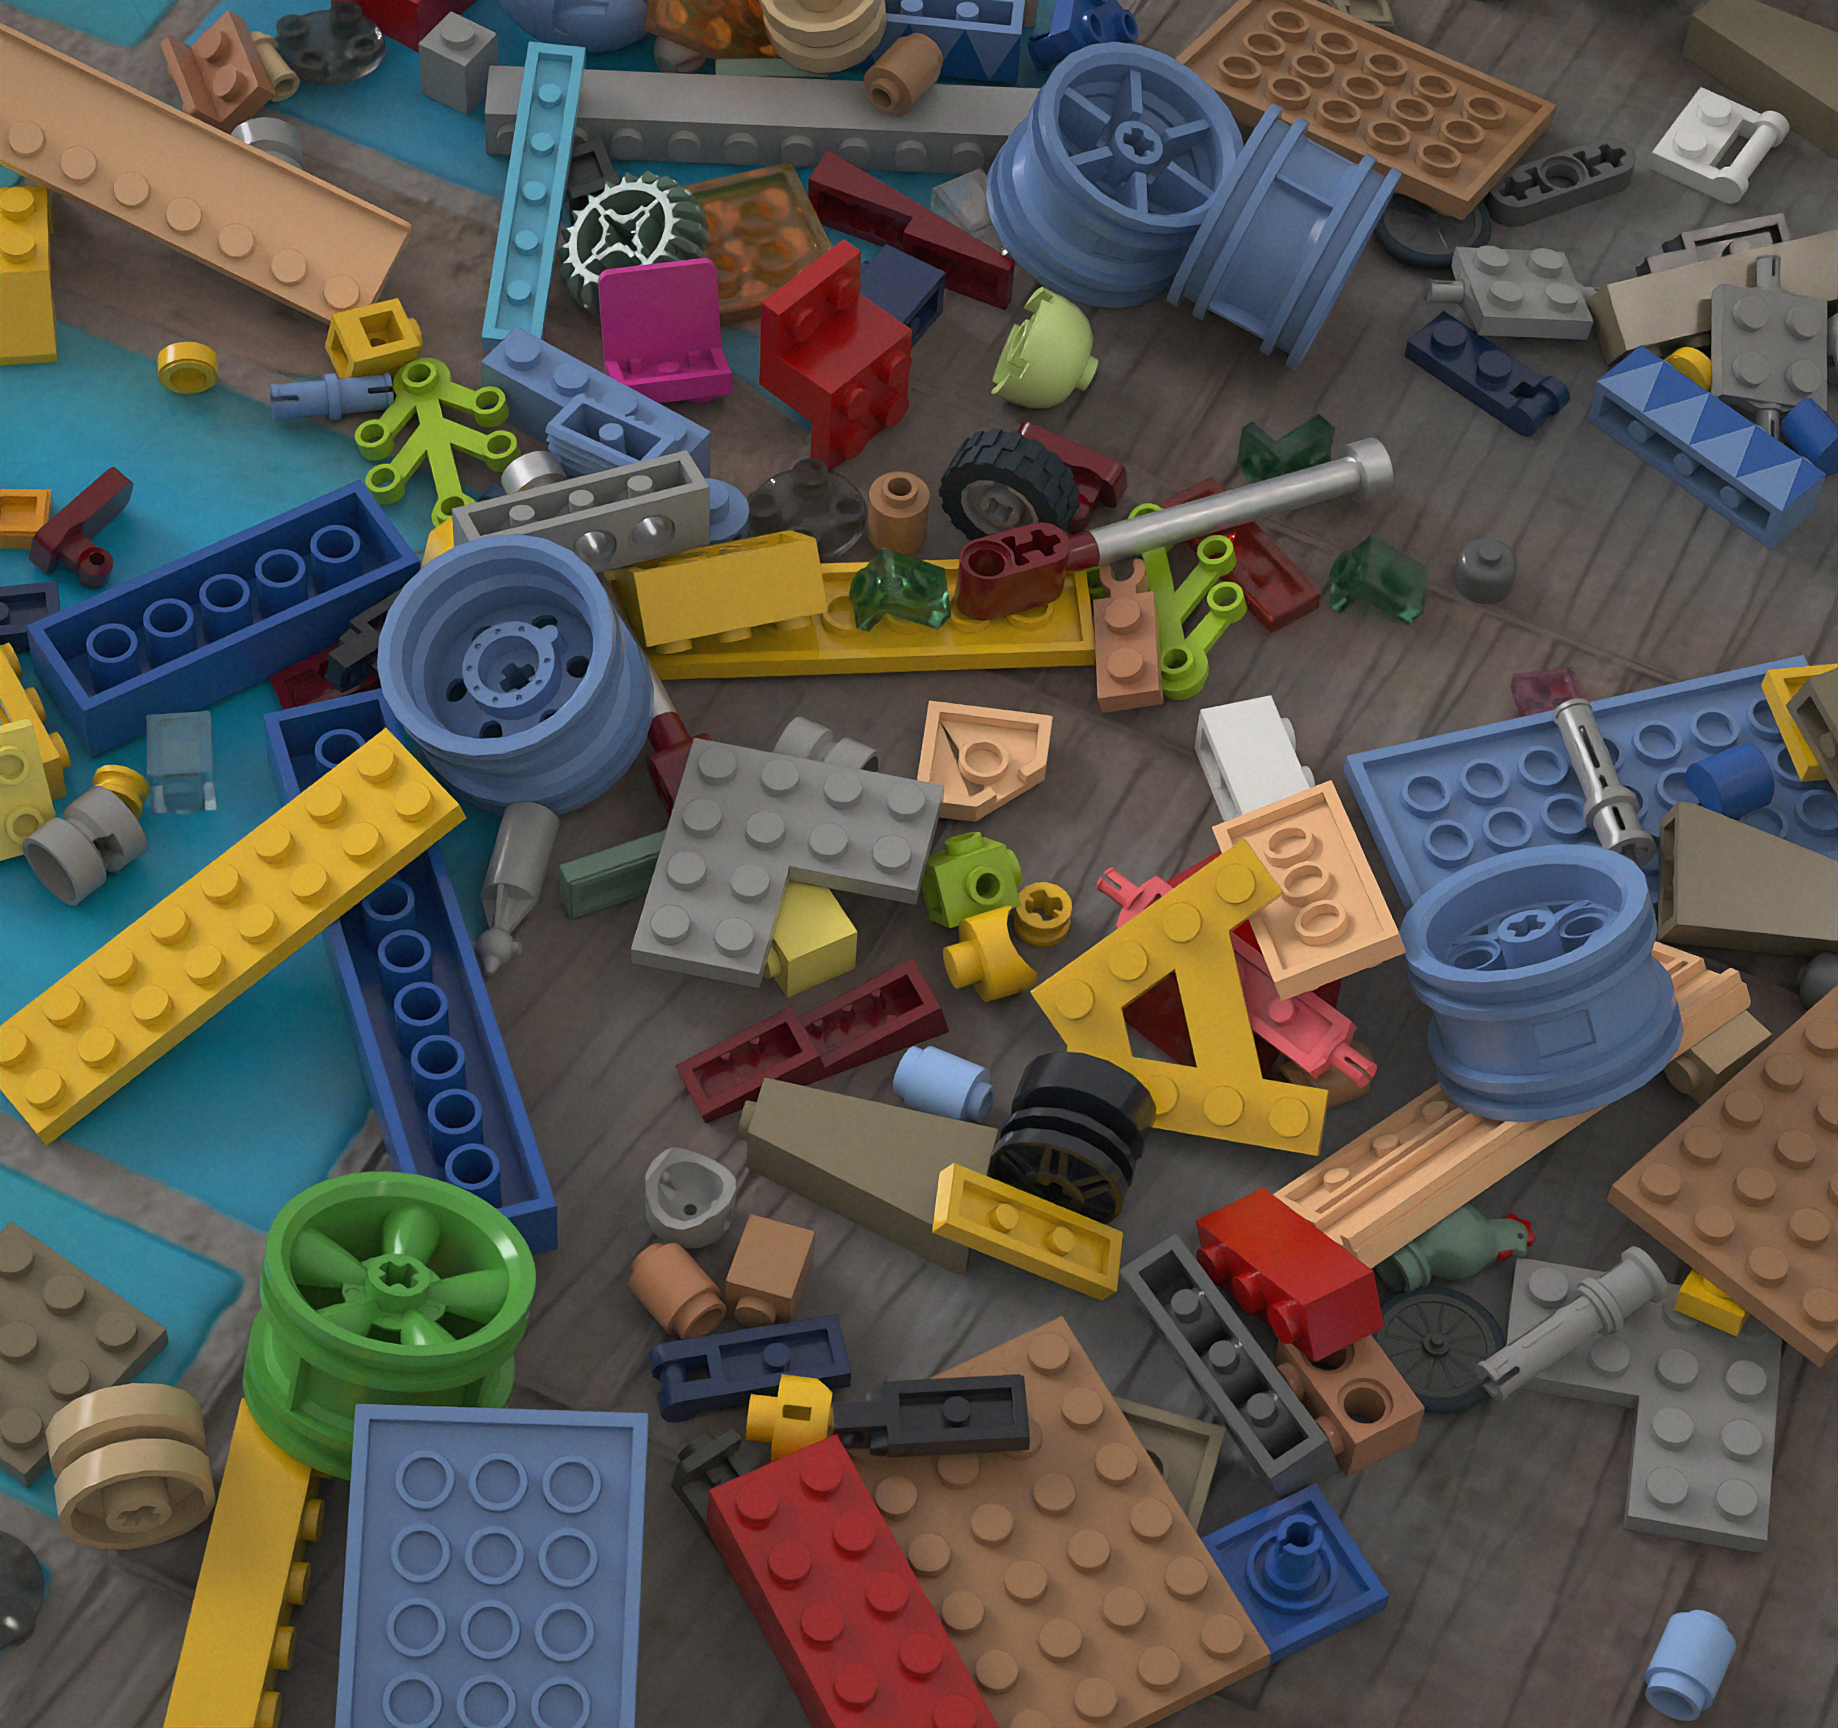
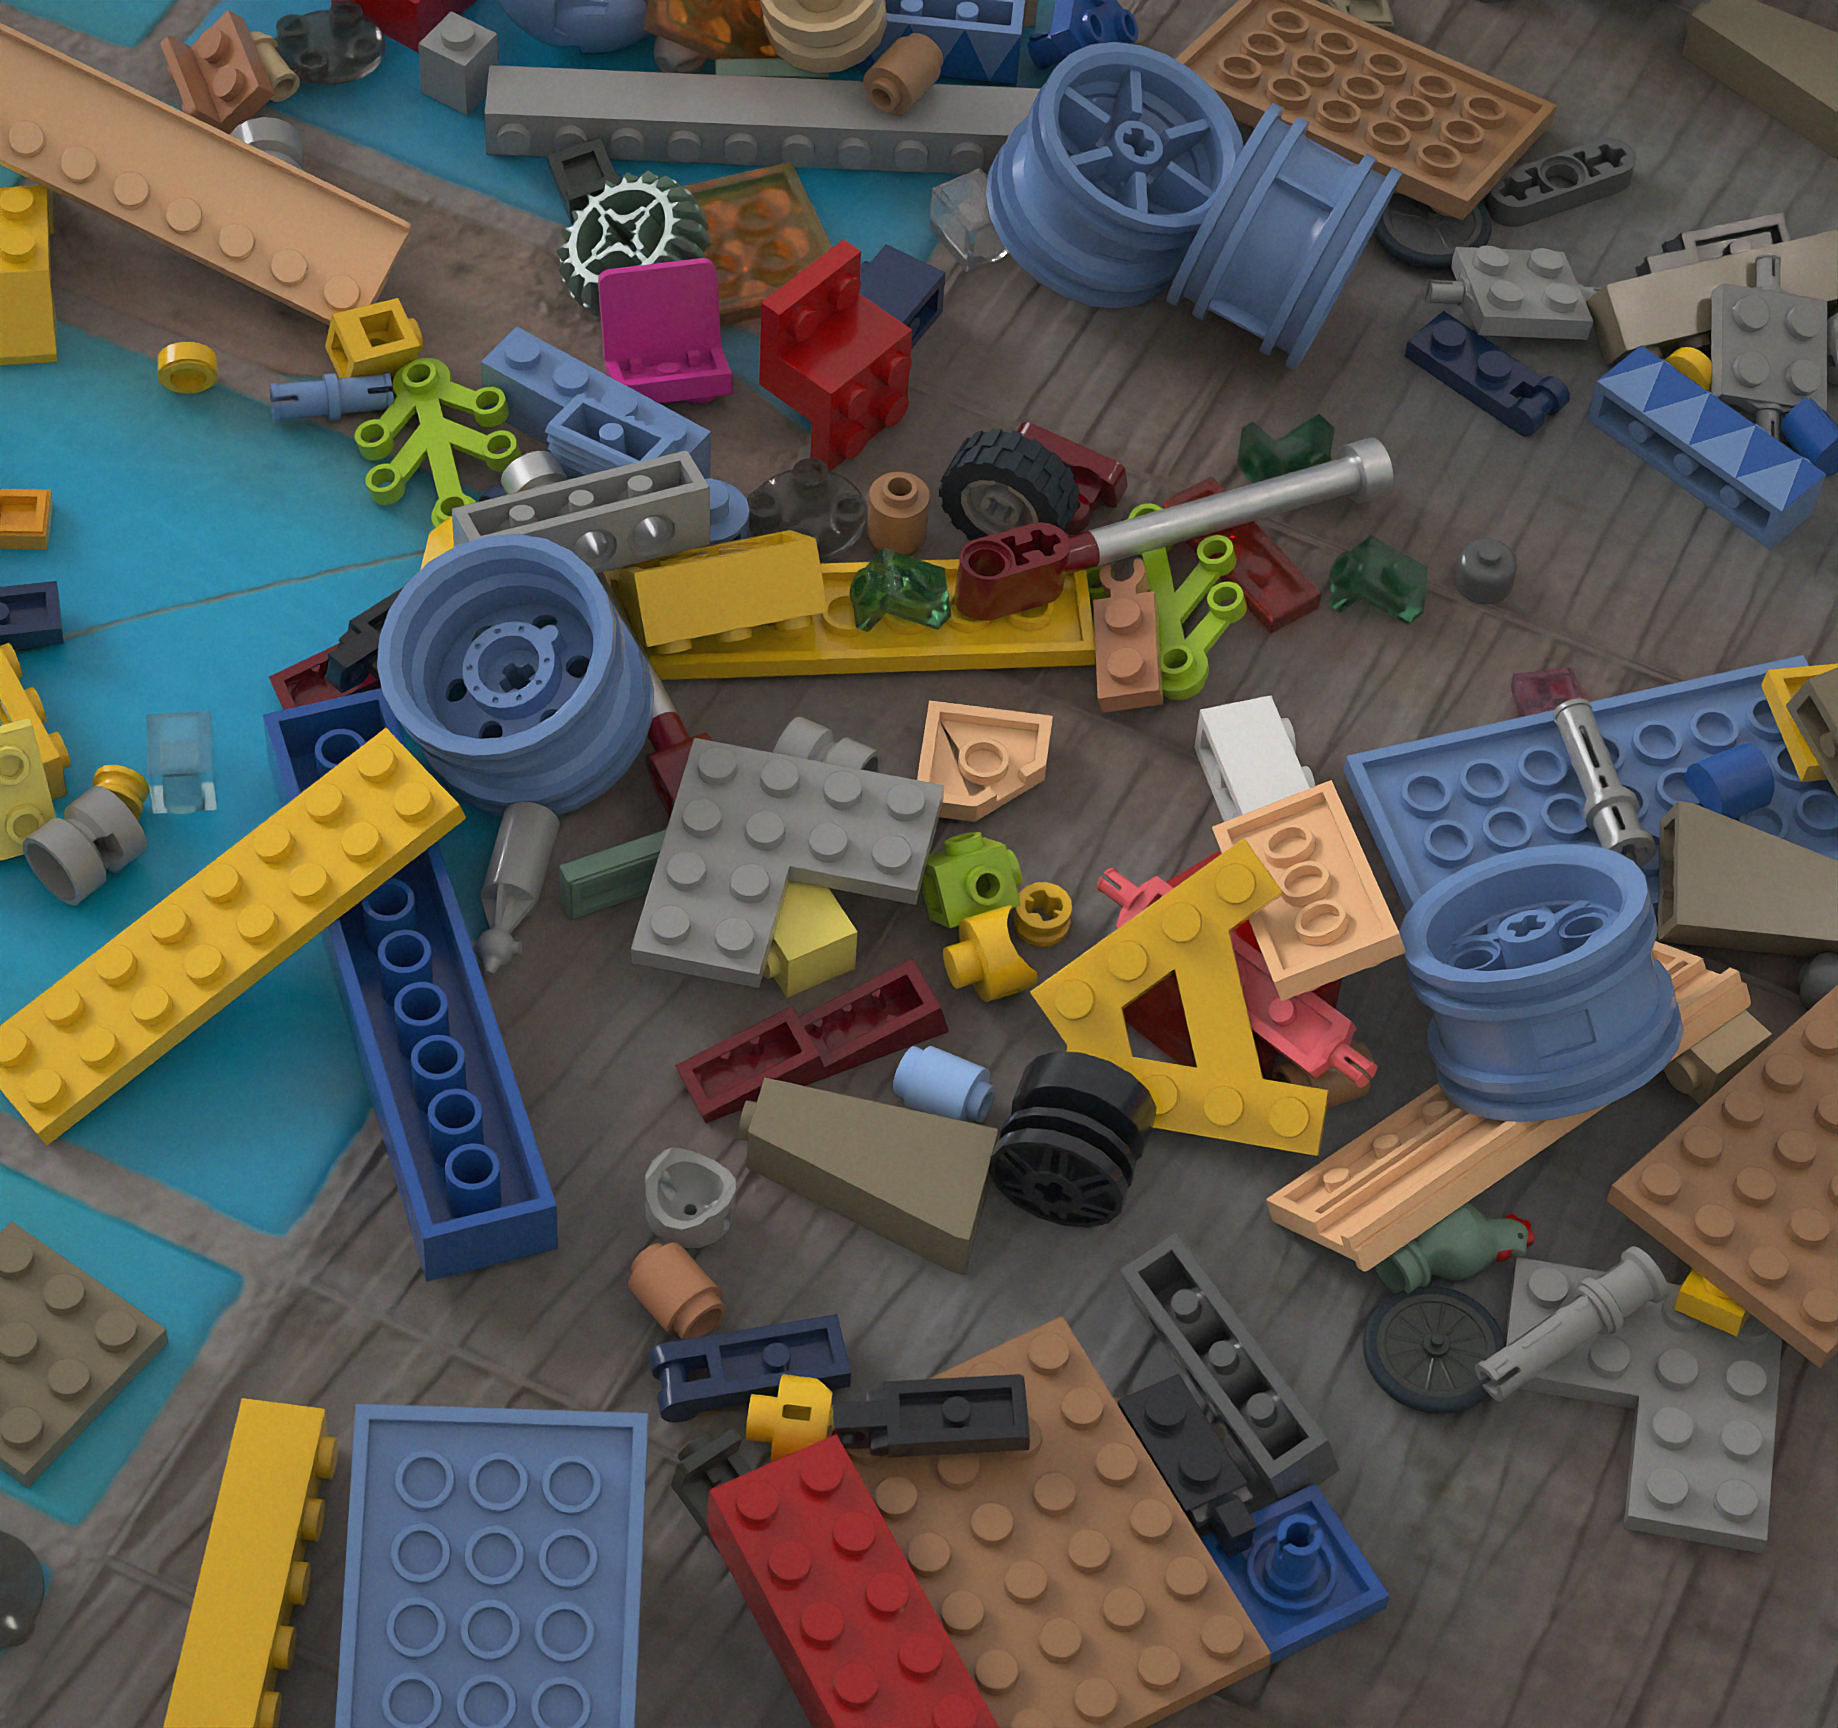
blue brick [26,480,421,758] -> none
dark red piece [28,467,134,588] -> none
tan wheel [46,1383,216,1549] -> none
bright green wheel [243,1171,536,1481] -> none
medium azure plate [482,41,586,350] -> none
medium nougat brick [725,1214,815,1328] -> none
dark red slope [807,150,1015,311] -> none
yellow plate [932,1163,1123,1301] -> none
yellowish green cylinder [991,287,1098,409] -> none
red brick [1195,1187,1384,1362] -> none
nougat brick [1273,1335,1425,1477] -> none
light blue brick [1645,1610,1736,1721] -> none
white plate [1648,87,1789,204] -> none
none -> black hinge [1117,1373,1257,1558]

